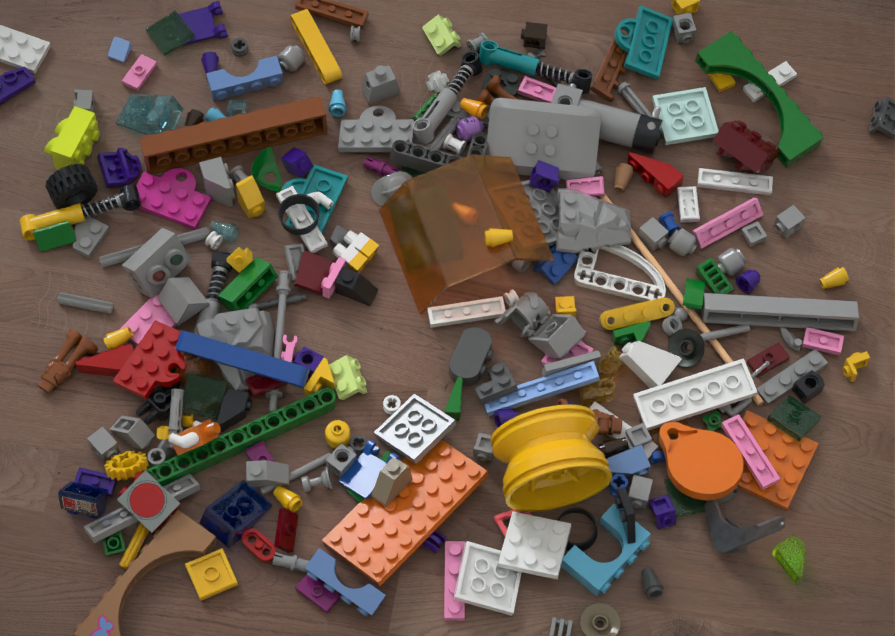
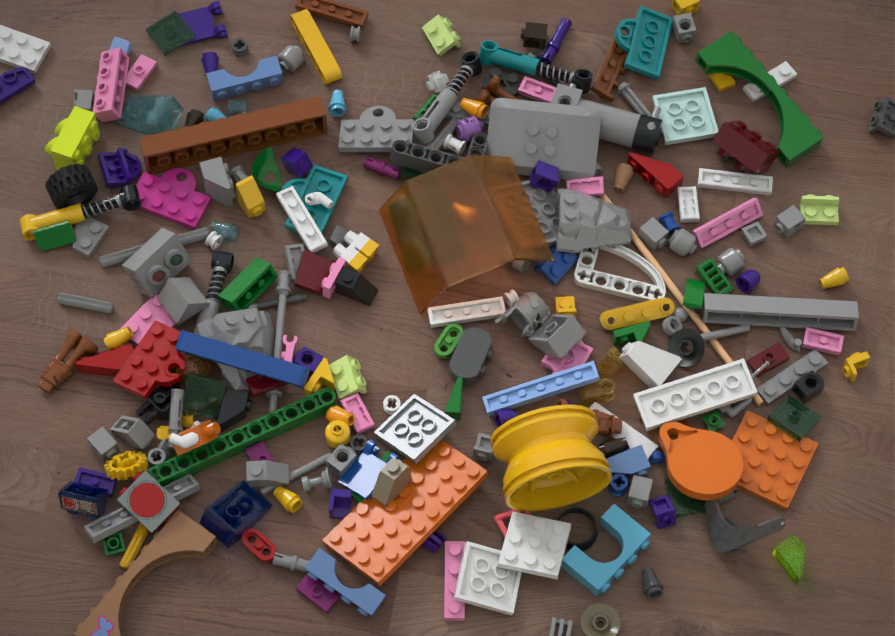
yellow plate [185,548,238,601] -> none
yellow bracket [226,247,253,273] -> none
dark red plate [274,508,298,553] -> none
black tyre [278,194,320,235] -> none
light grey torso [362,65,400,105] -> none
light grey piece [371,171,415,207] -> none
light grey bush [466,32,489,52] -> none
dark grey plate [474,361,518,405] -> none
yellow cone [484,228,513,247] -> none
light grey tile [541,351,601,377] -> none
black wing [615,487,636,544] -> none
light grey plate [625,423,652,448] -> none
bright pink plate [721,414,780,490] -> none
none -> bright pink brick [92,48,130,123]
none -> light orange cone [326,406,355,426]
none -> dark purple panel [329,488,352,519]
none -> bright pink plate [340,393,375,435]
none -> bright green plate [434,323,463,359]
none -> dark purple pin [541,18,572,65]
none -> yellowish green bracket [799,194,839,225]

